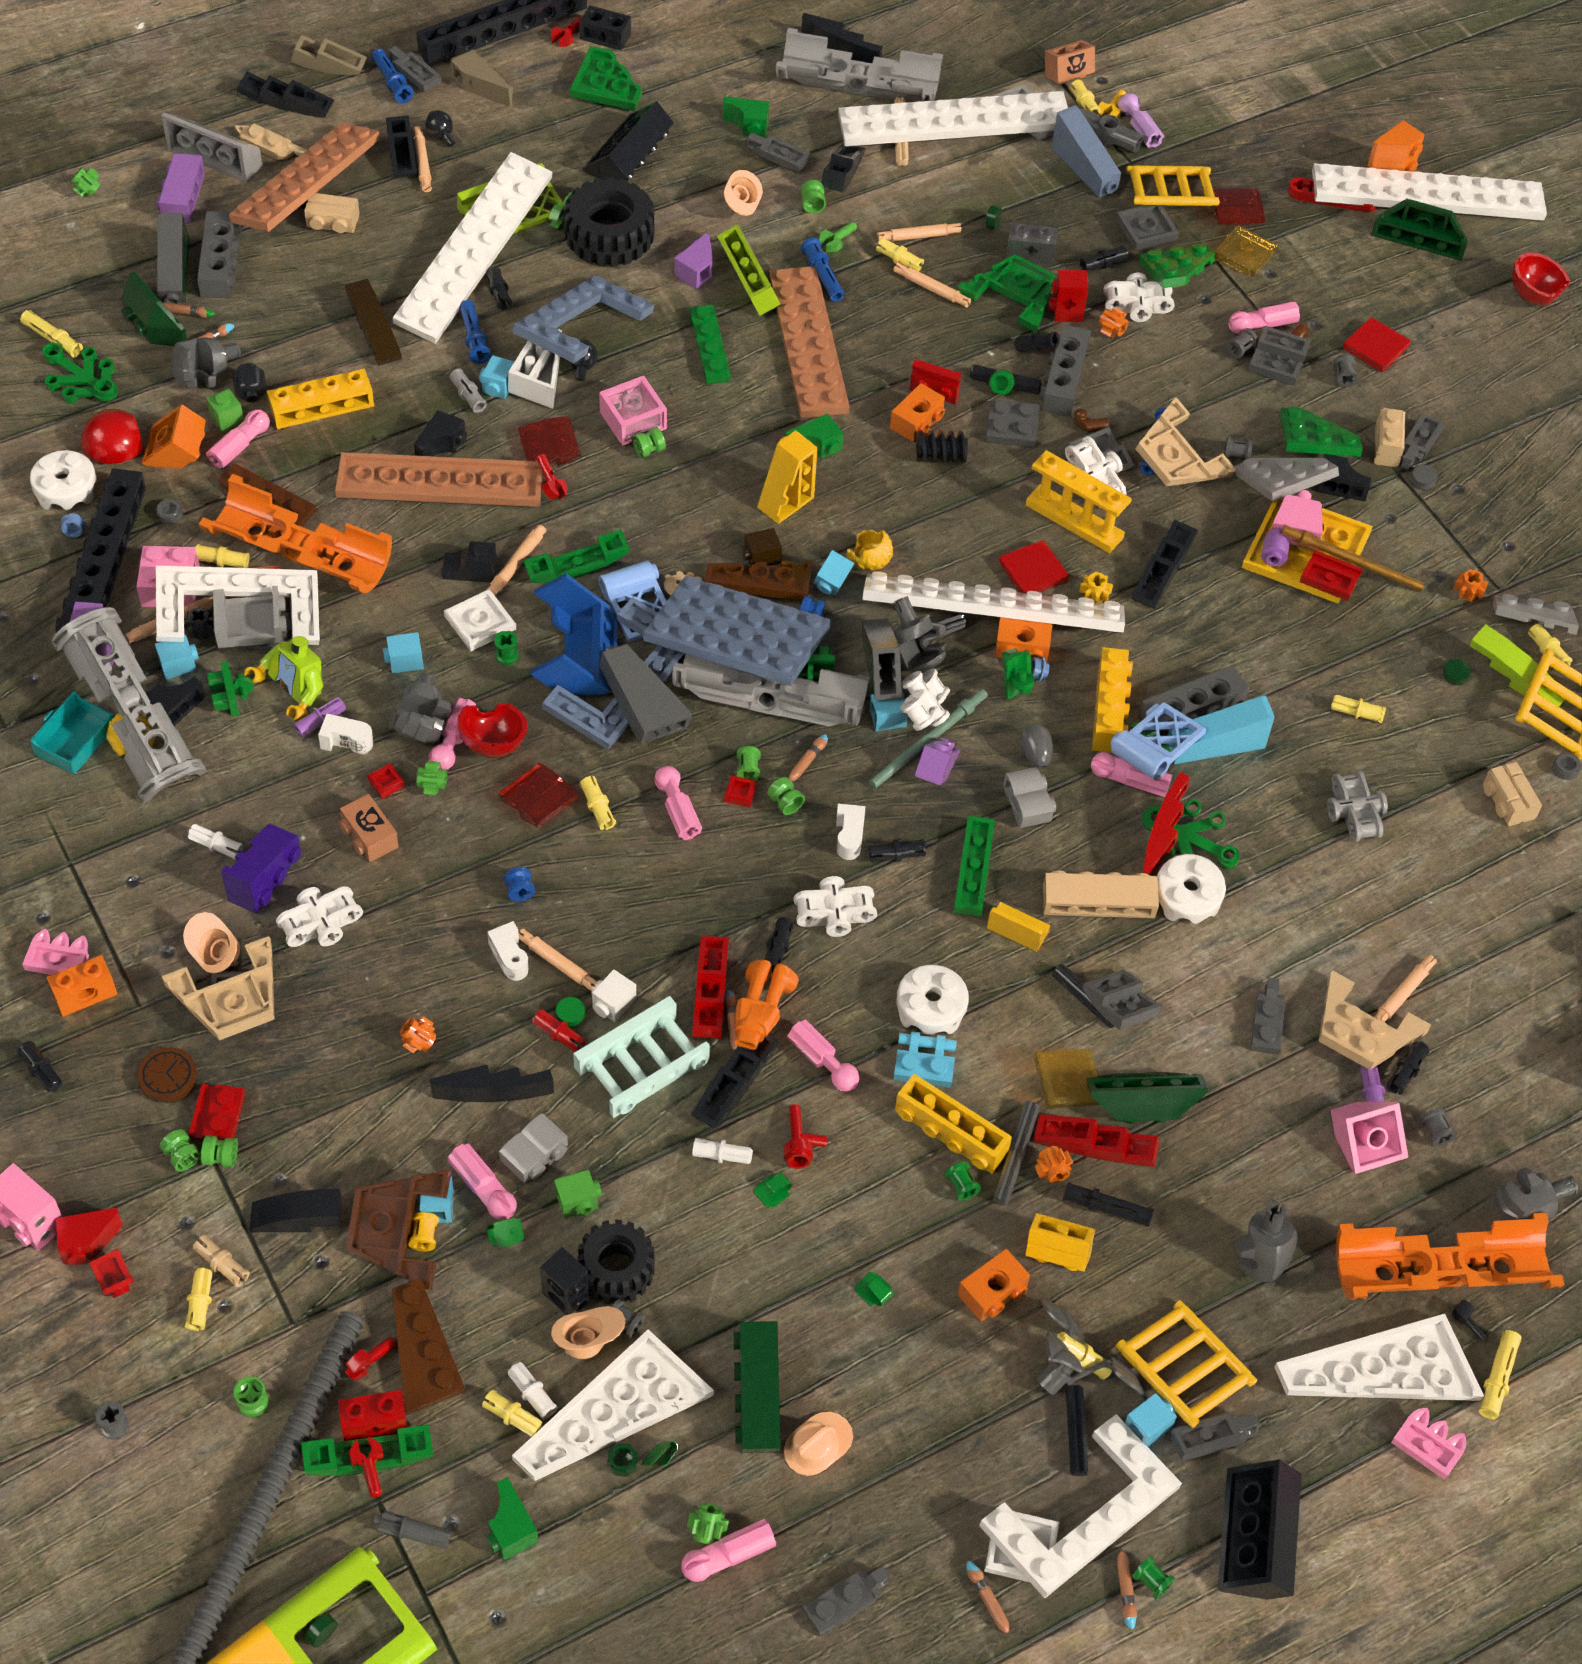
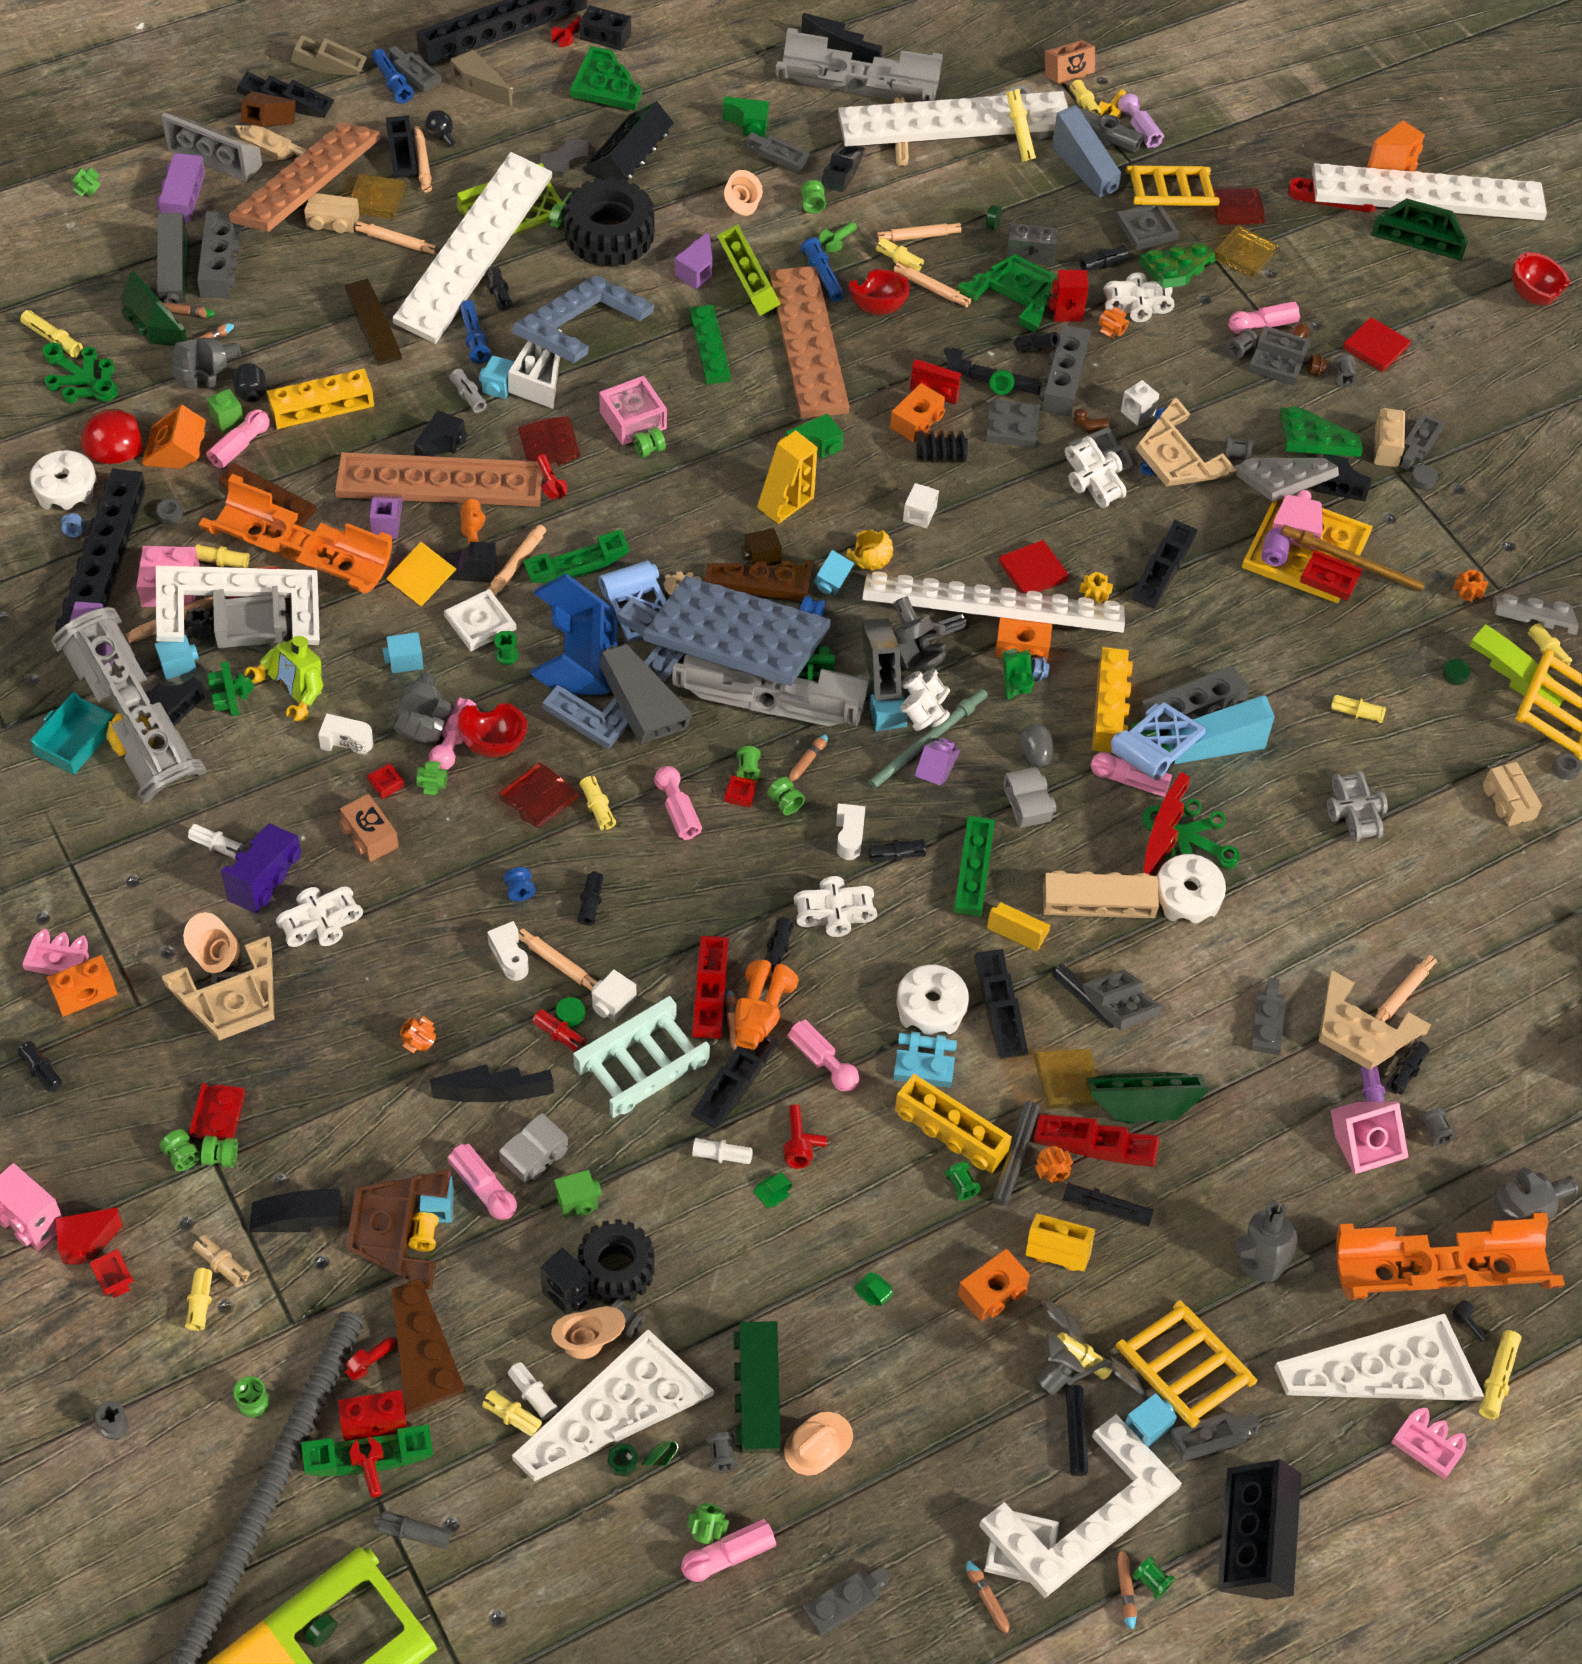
reddish brown tile [137,1047,197,1103] -> none
medium lavender axle [293,697,346,738] -> none
green piece [486,1218,524,1248] -> none
green arch [486,1477,539,1560] -> none
black piece [569,339,598,381] -> none
yellow fence [1026,450,1132,554] -> none
none -> reddish brown slope [241,91,296,126]
none -> clear yellow plate [350,174,406,219]
none -> light nougat piece [355,221,438,255]
none -> medium lavender slope [370,495,403,539]
none -> yellow piece [386,542,456,607]
none -> orange piece [460,499,486,543]
none -> flat silver tile [540,139,589,177]
none -> black axle [577,871,604,926]
none -> dark grey bush [707,1432,738,1473]
none -> red cylinder [848,269,911,316]
none -> white brick [903,483,939,529]
none -> black piece [944,346,972,377]
none -> black slope [974,949,1029,1059]
none -> light yellow pin [1005,89,1036,162]
none -> white brick [1121,380,1159,426]
none -> reddish brown plate [1307,353,1327,377]

